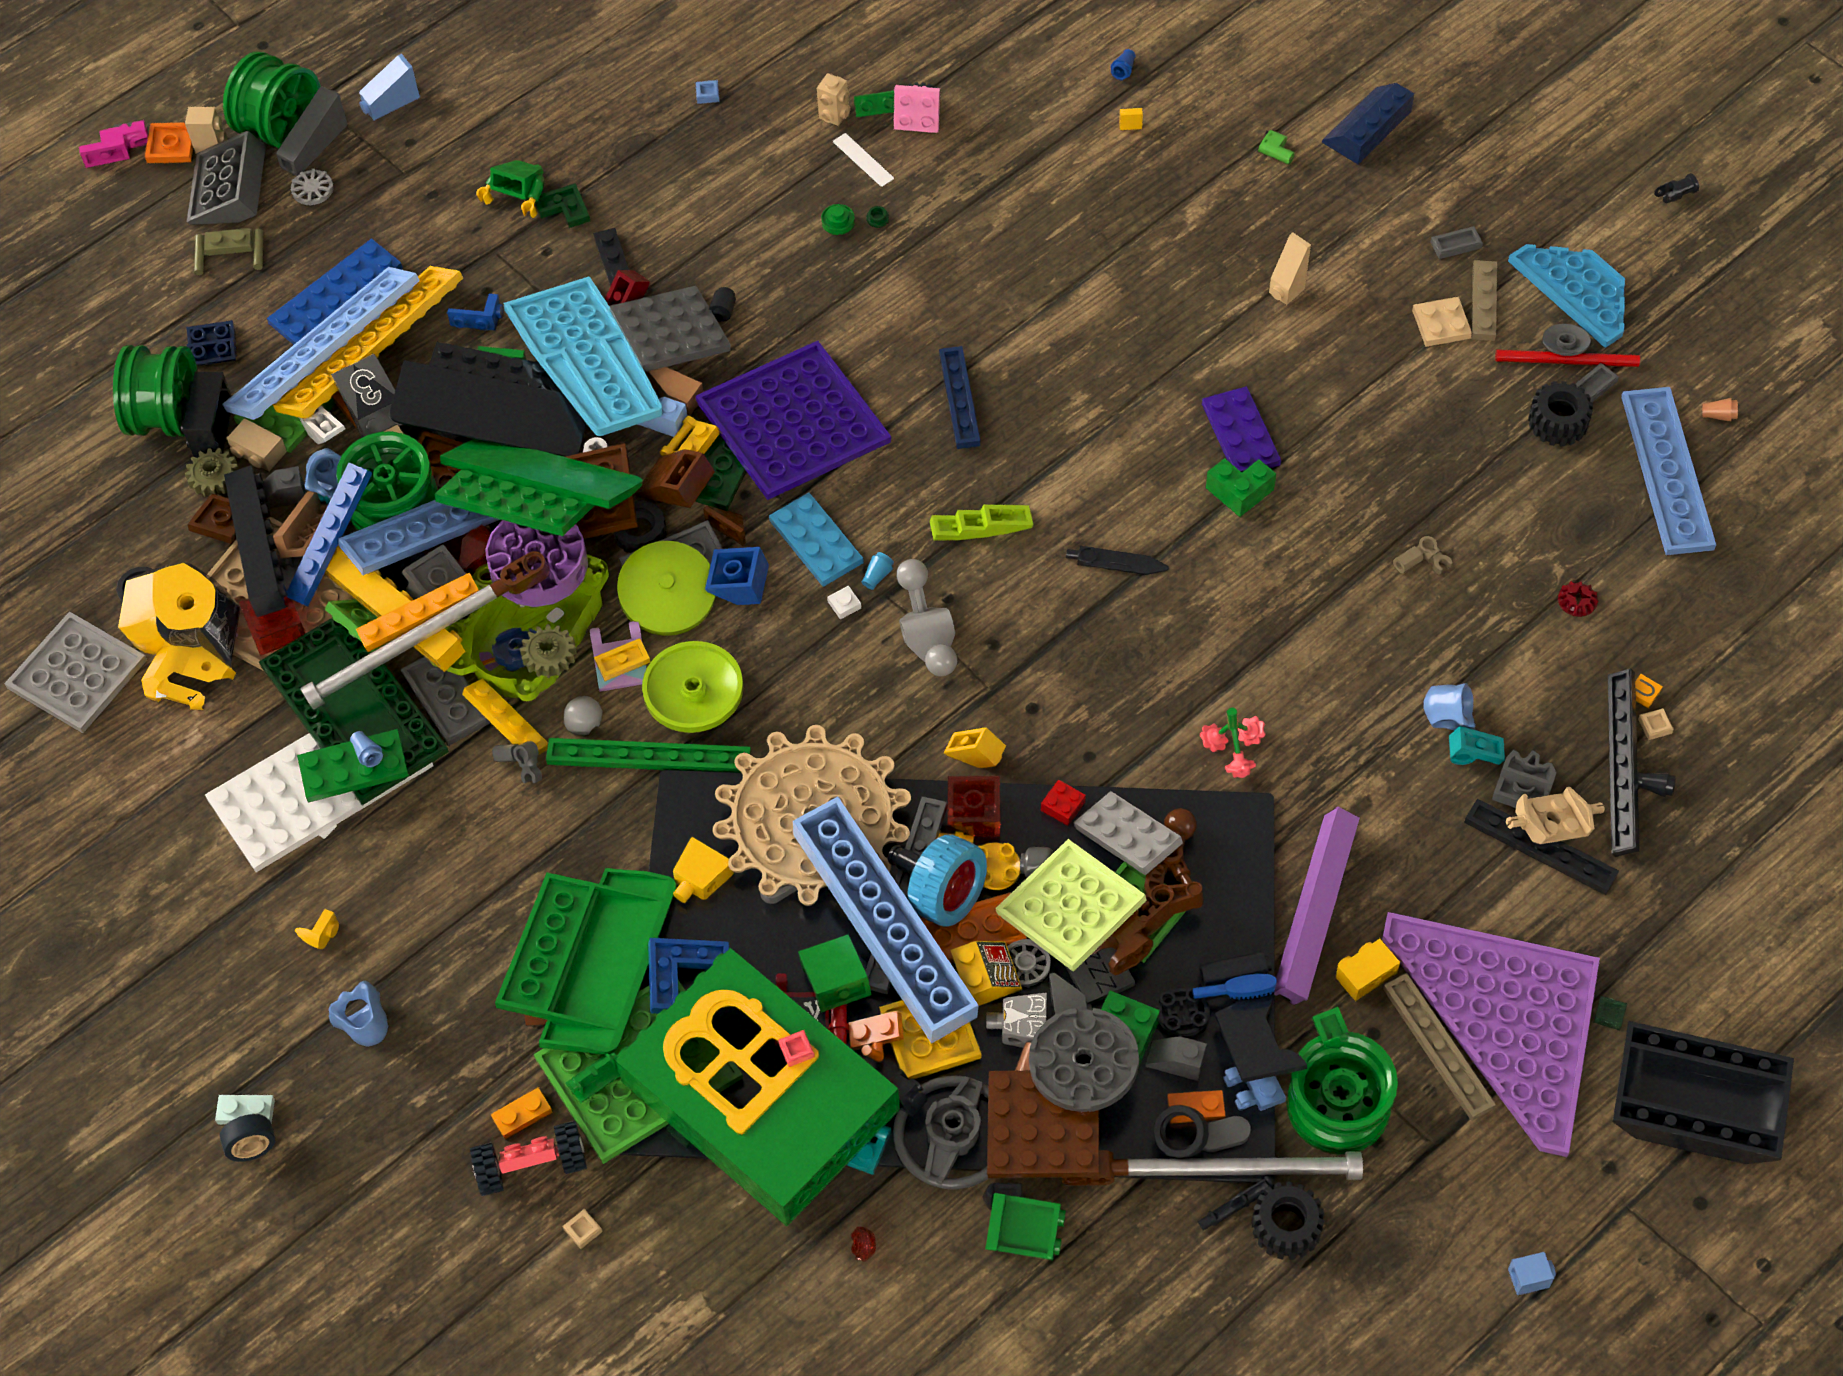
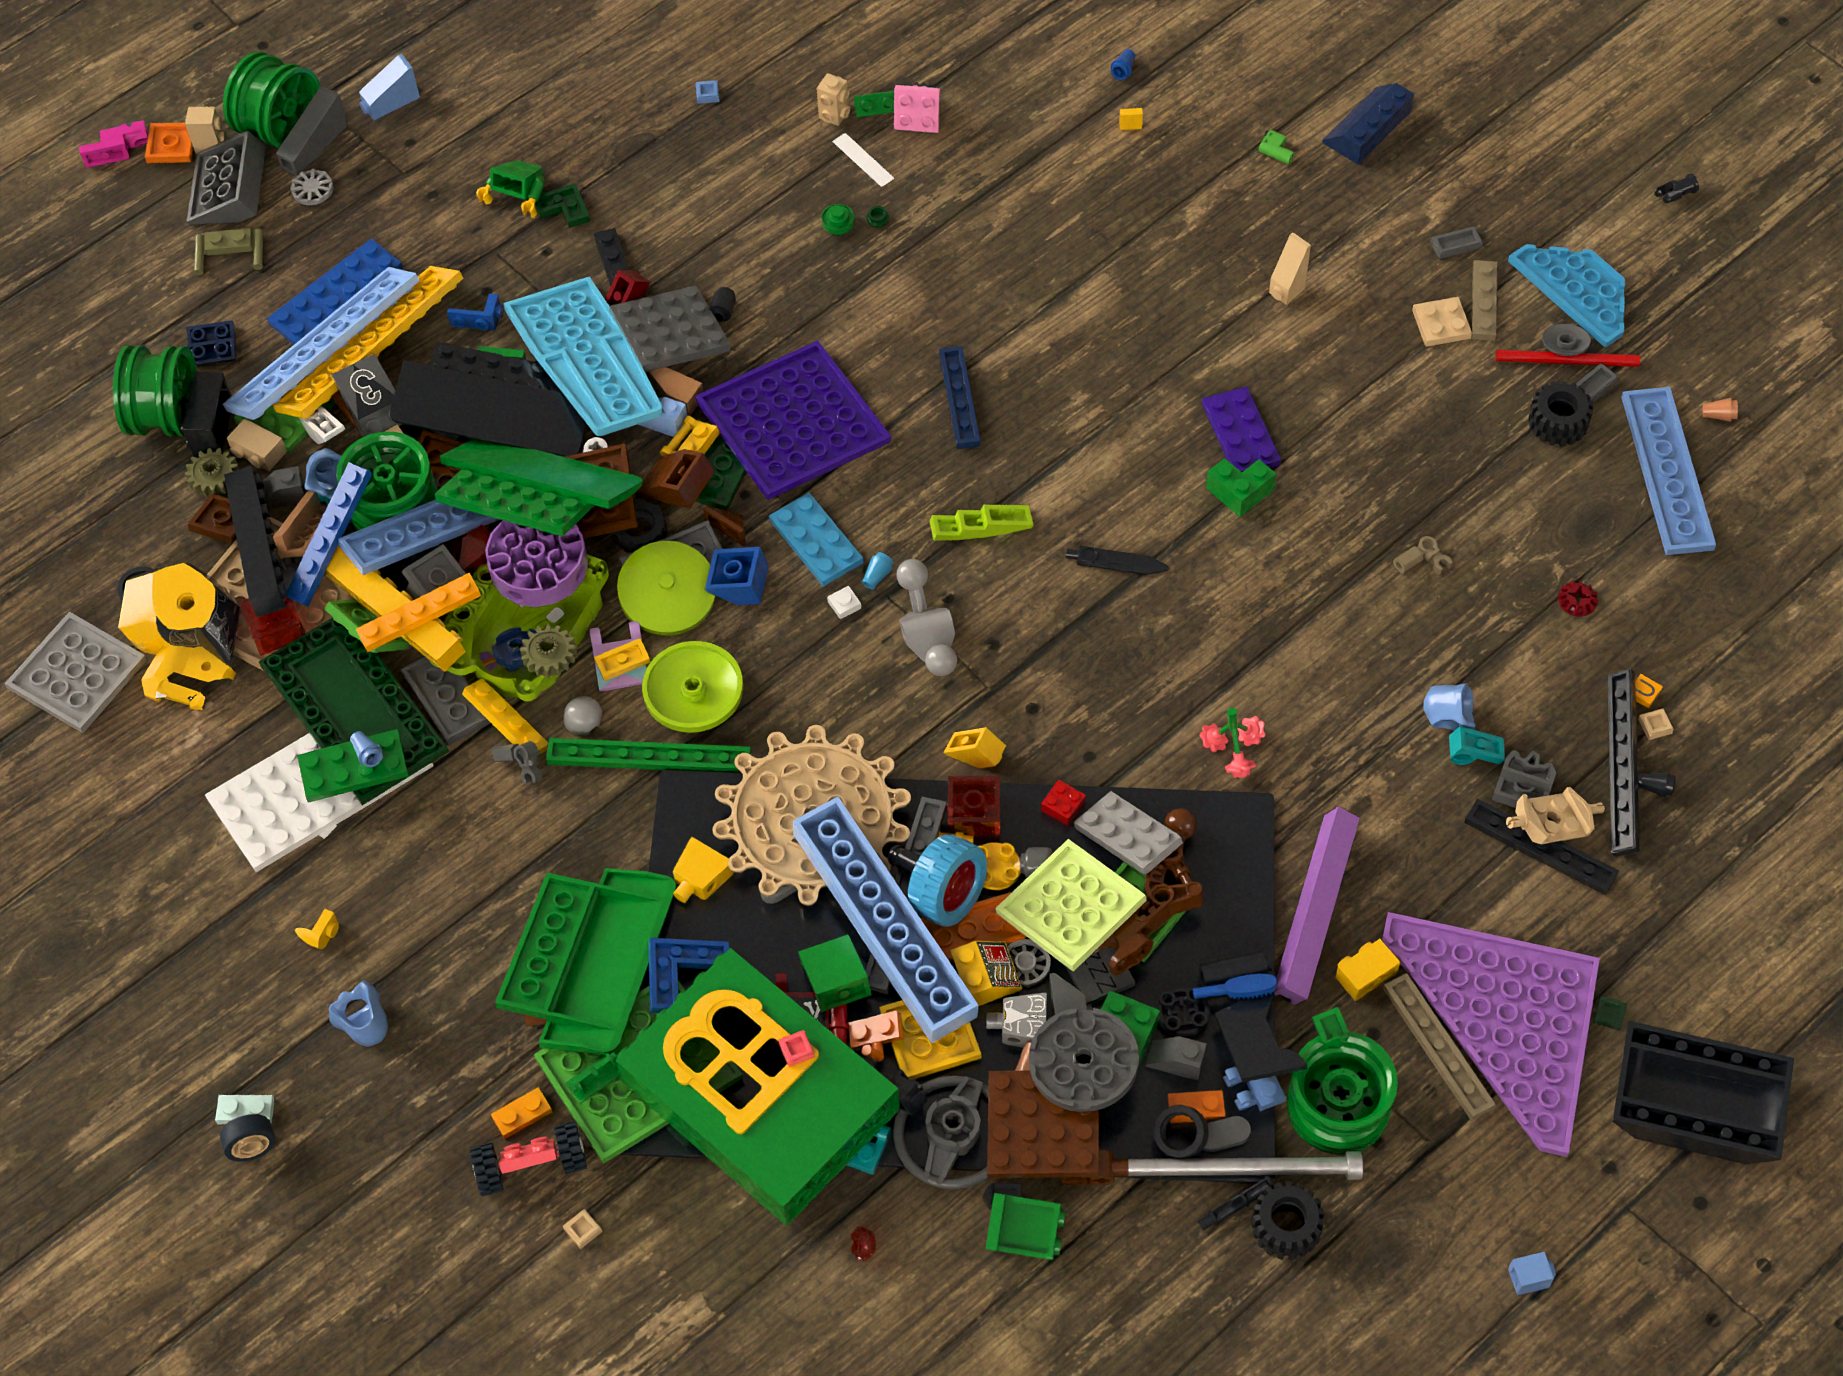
flat silver piece [301,551,550,710] -> none

